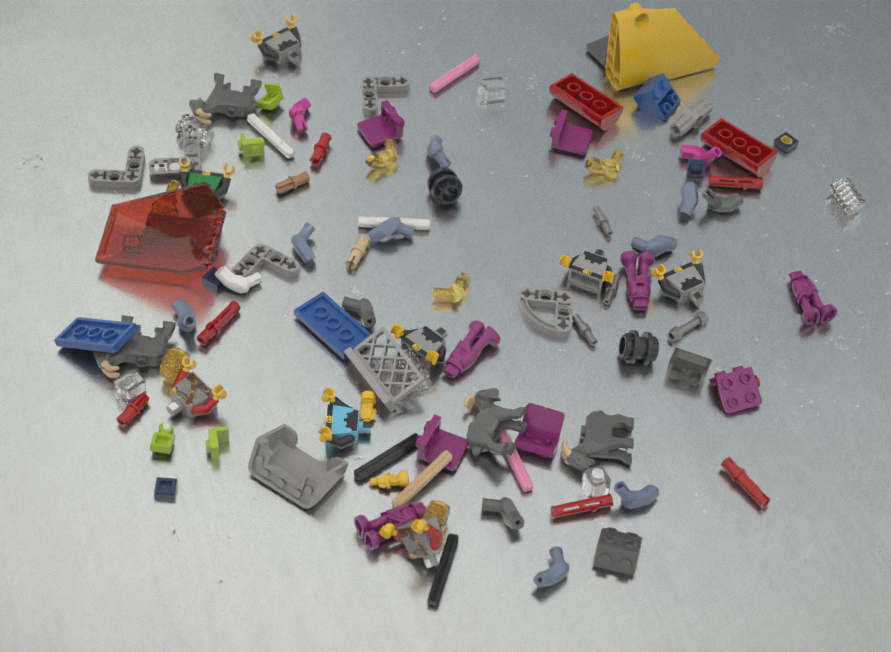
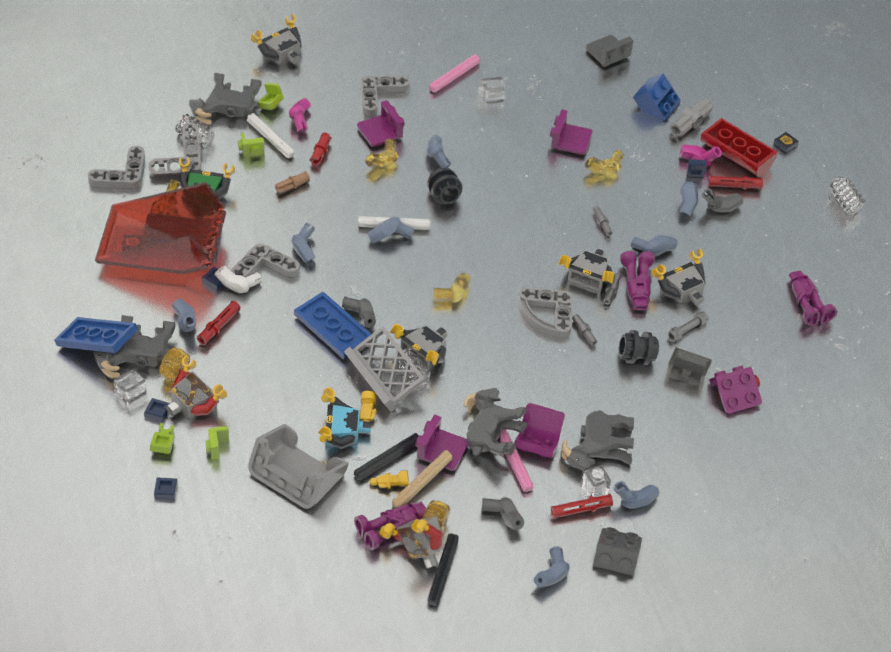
red axle [116,392,149,427] -> none
tan pin [345,234,371,269] -> none
magenta piece [442,320,501,378] -> none
red brick [549,73,624,131] -> none
yellow panel [605,3,721,91] -> none
red pin [721,457,771,508] -> none
none -> dark blue tile [144,398,170,422]

